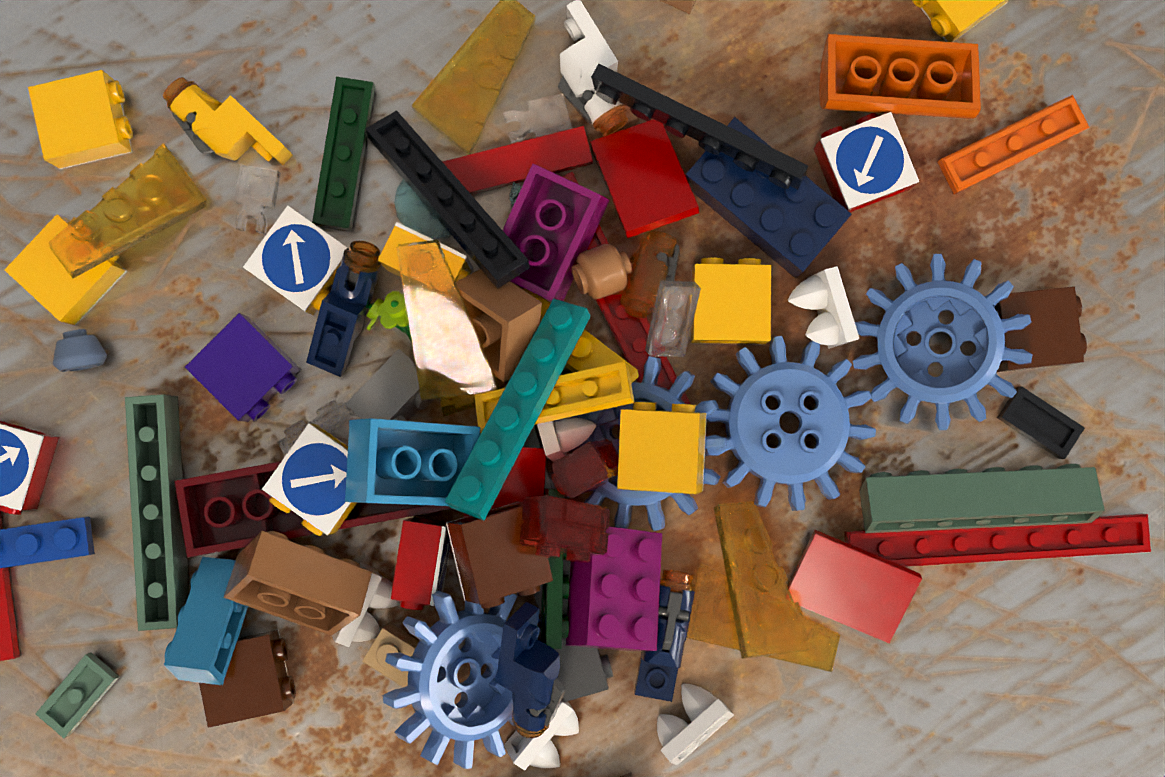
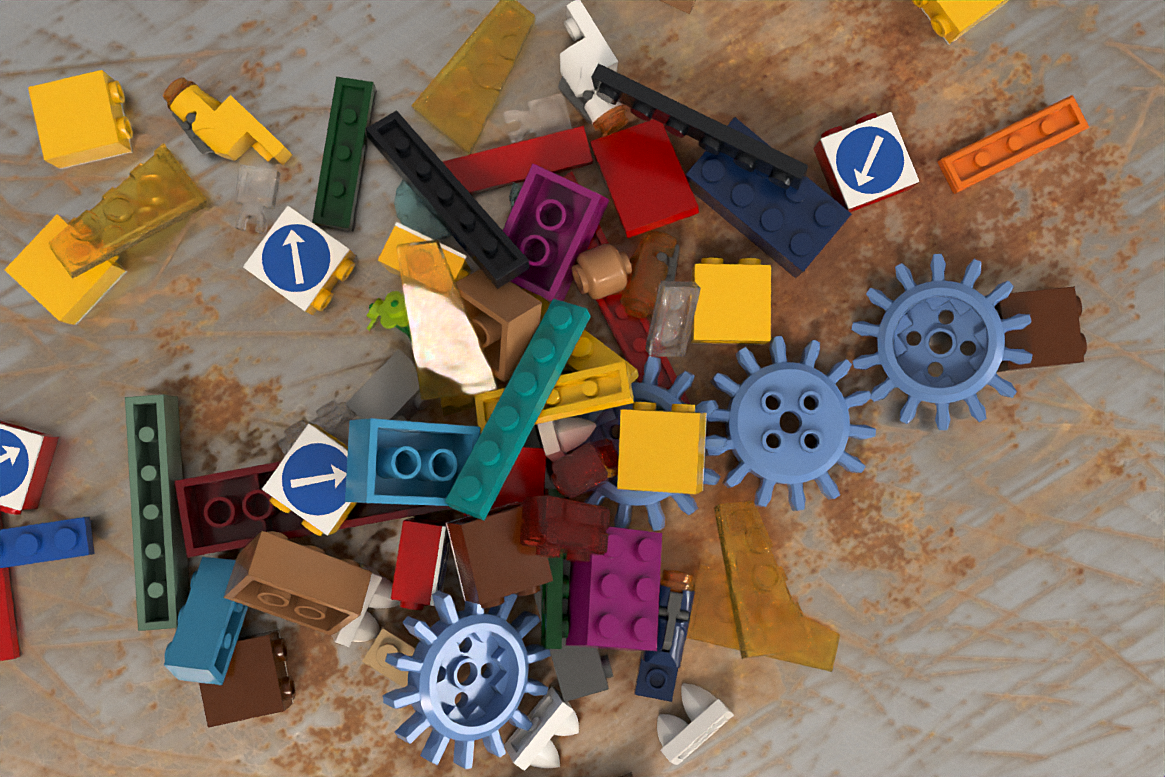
sand green plate [35,652,120,738] -> none
sand blue cone [52,329,107,372] -> none
dark purple piece [185,313,302,422] -> none
dark blue plate [306,240,381,377] -> none
dark blue plate [496,602,566,738] -> none
tile [784,529,922,643] -> none
white tile [788,266,859,349] -> none
orange brick [819,34,981,119] -> none
red tile [844,513,1151,567] -> none
sand green brick [859,464,1105,533] -> none
black tile [997,386,1085,459] -> none

